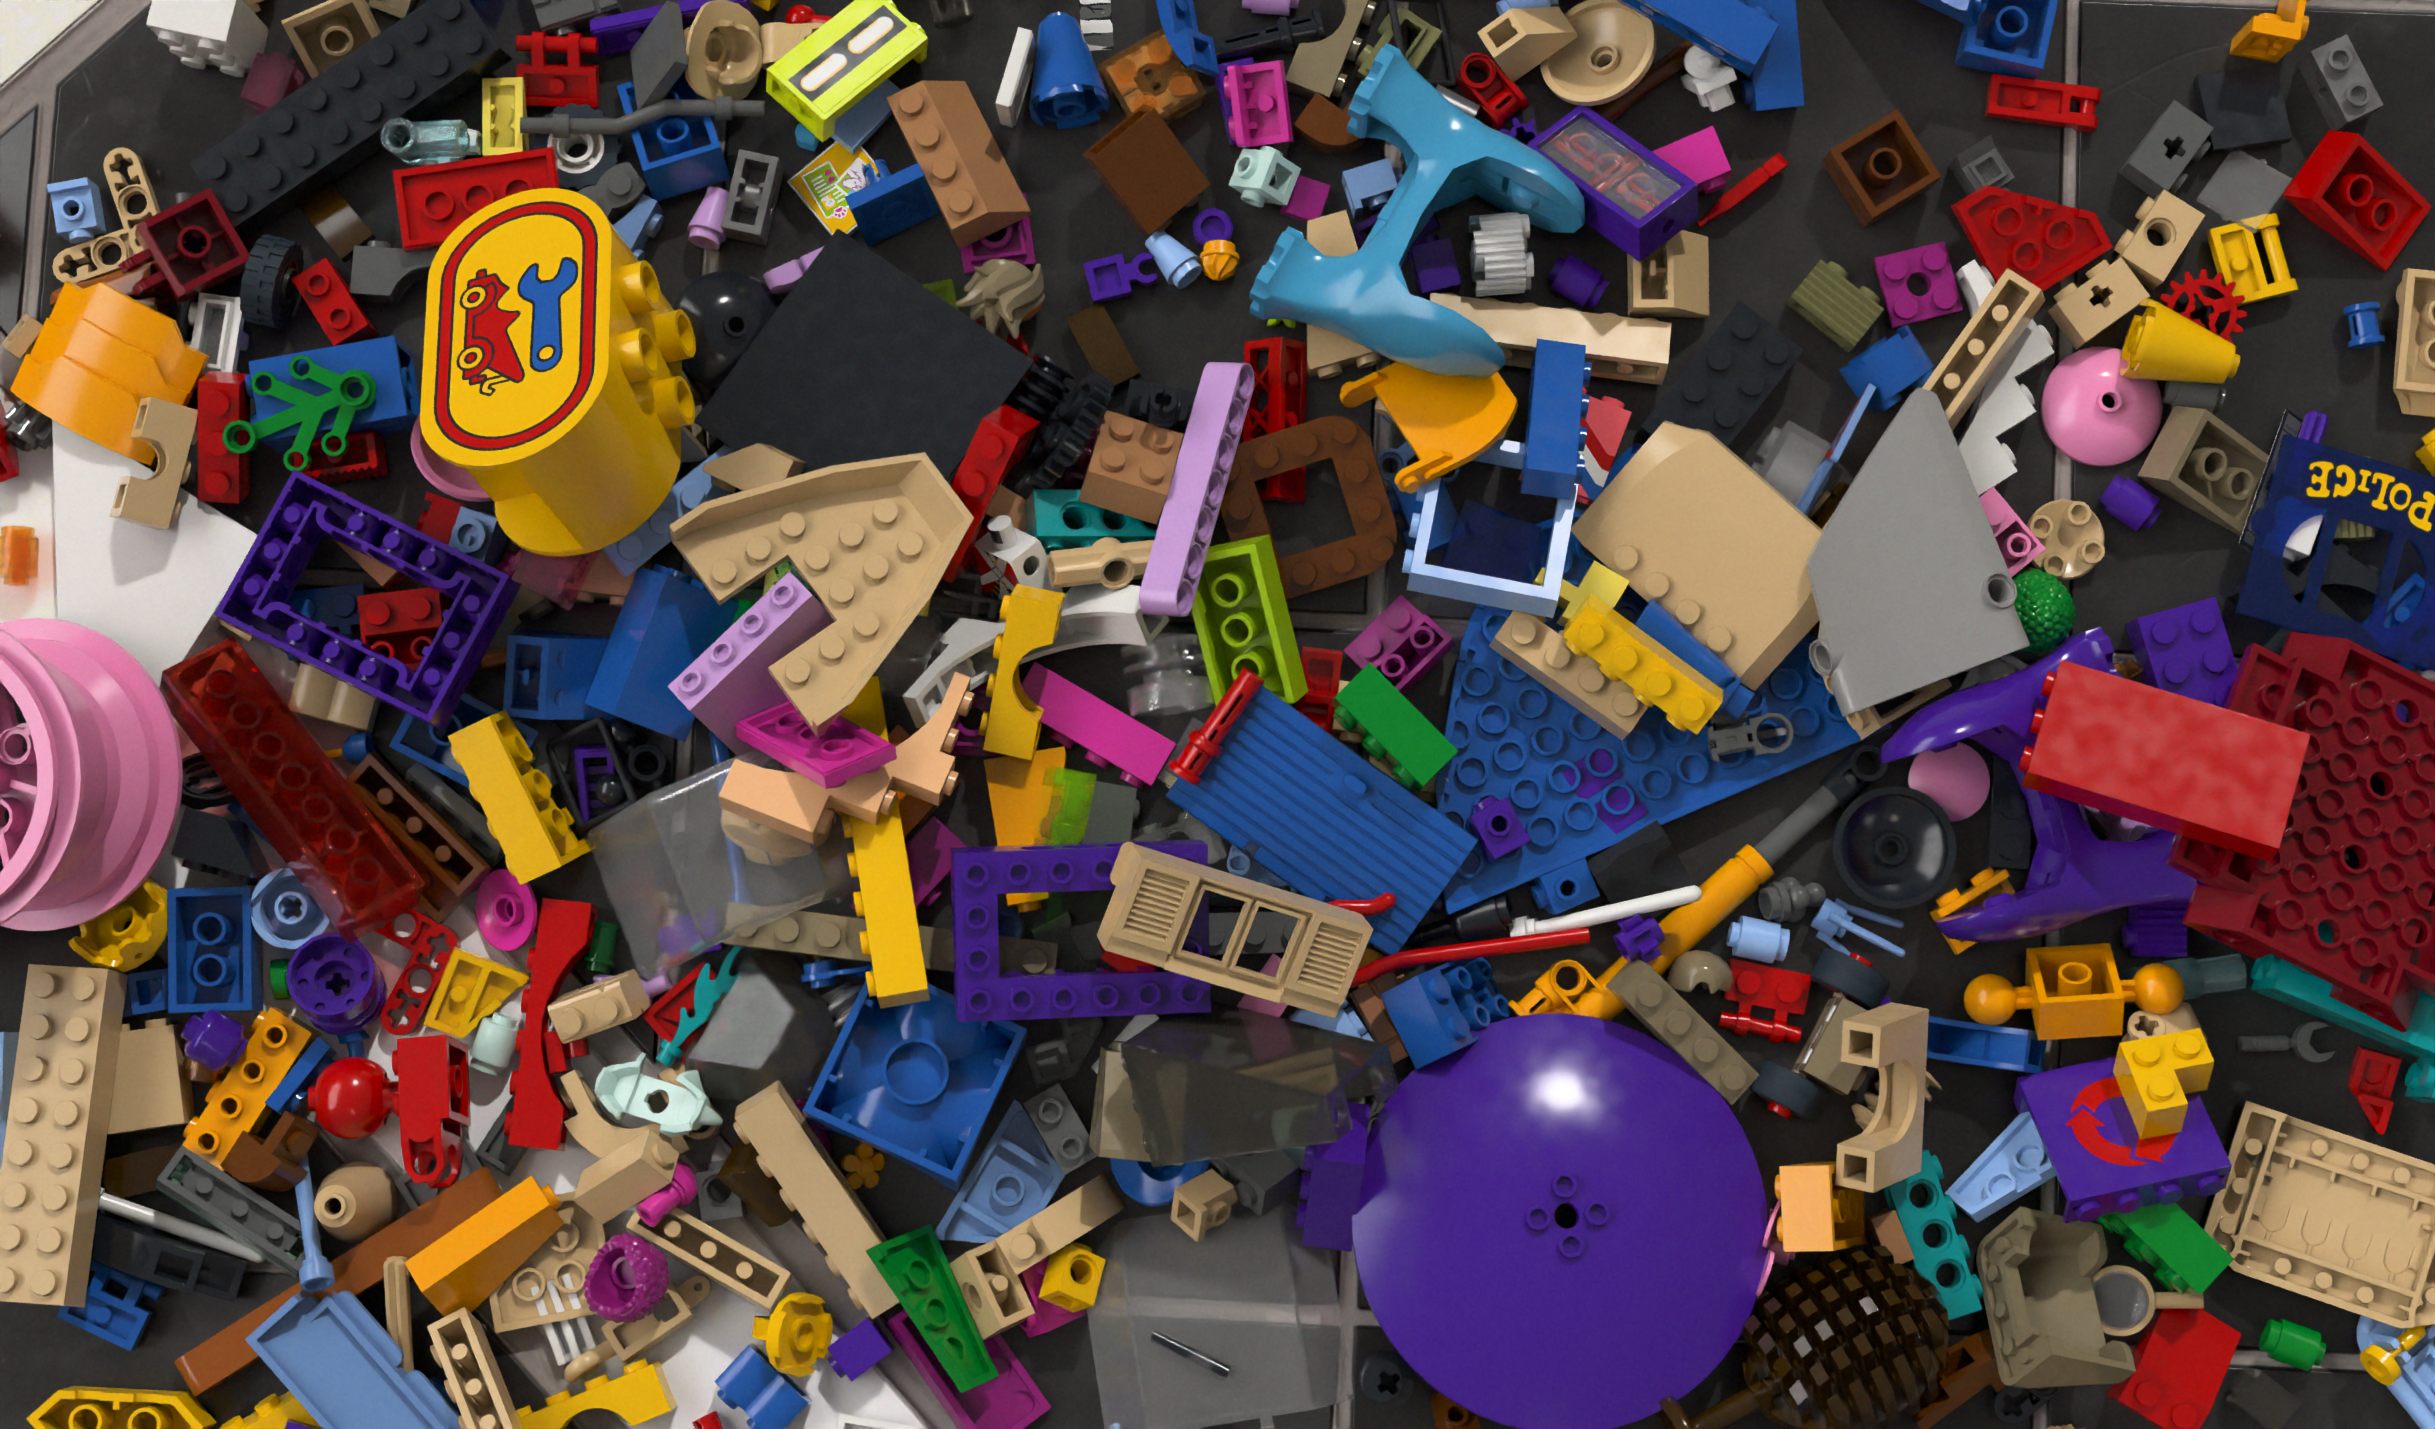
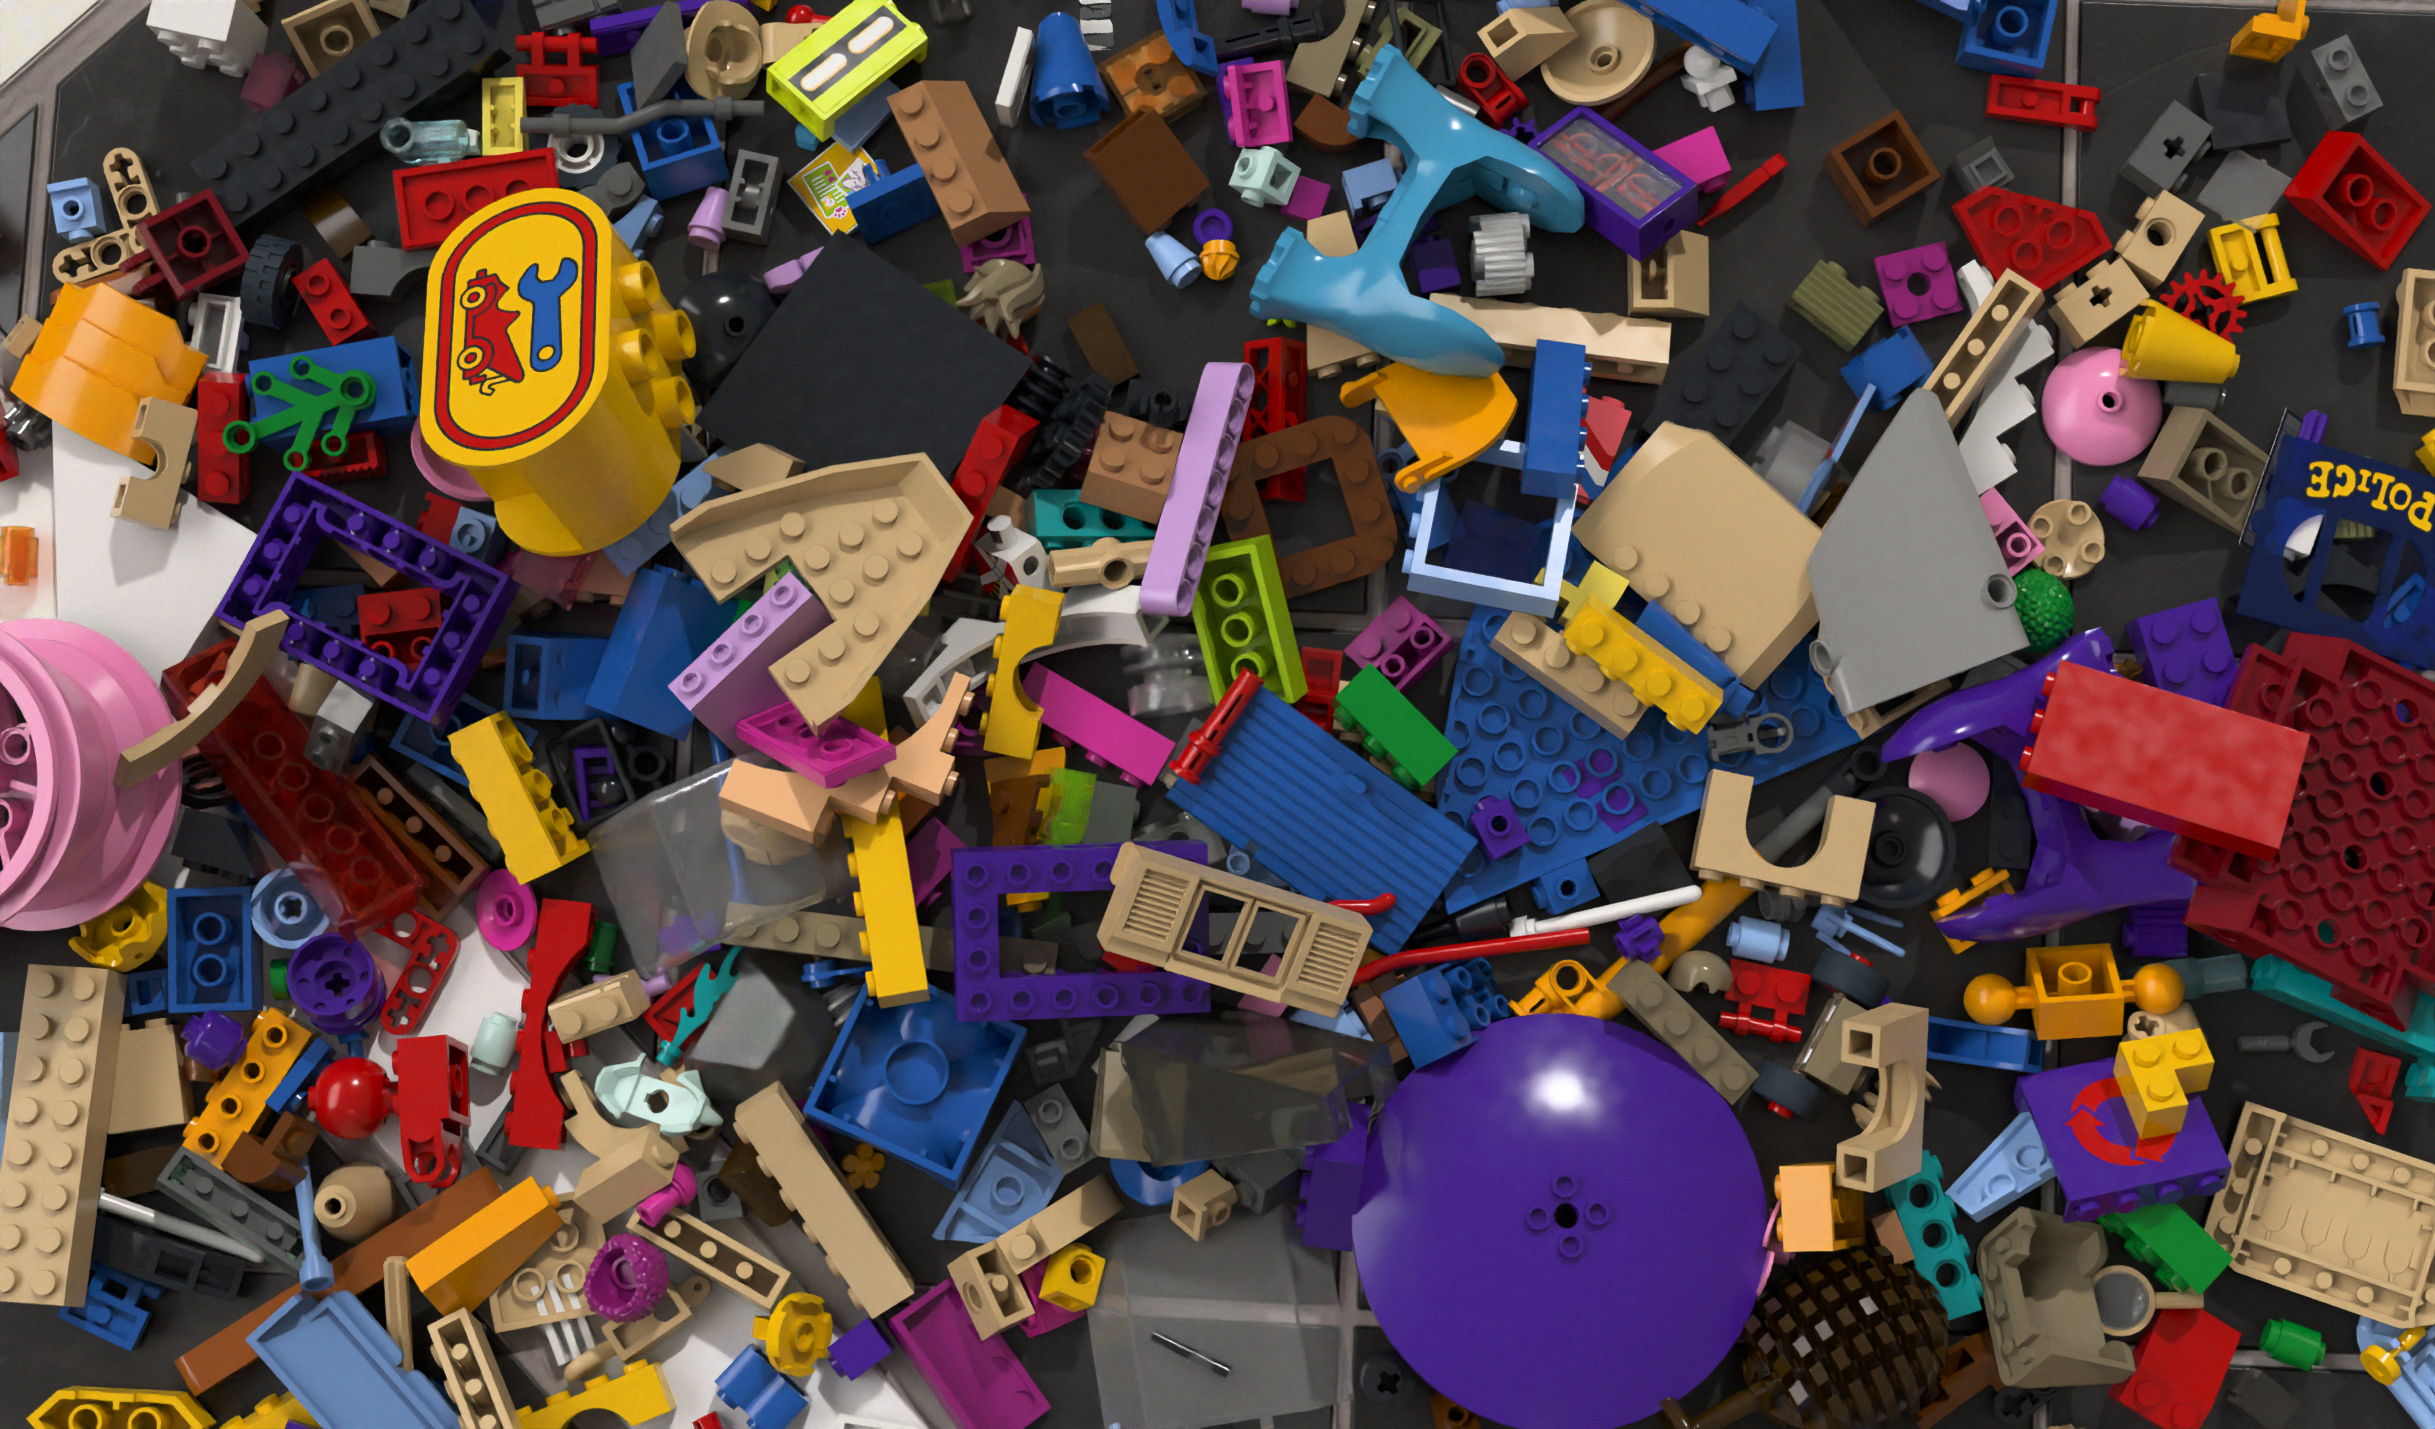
yellow wing [423,946,529,1039] -> none
green wing [866,1224,999,1393] -> none
dark purple plate [1083,253,1158,305] -> none
dark purple brick [1547,253,1610,309] -> none
none -> tan tile [113,609,289,791]
none -> flat silver brick [303,678,377,776]
none -> reddish brown wing [990,774,1050,846]
none -> tan arch [1689,769,1876,908]

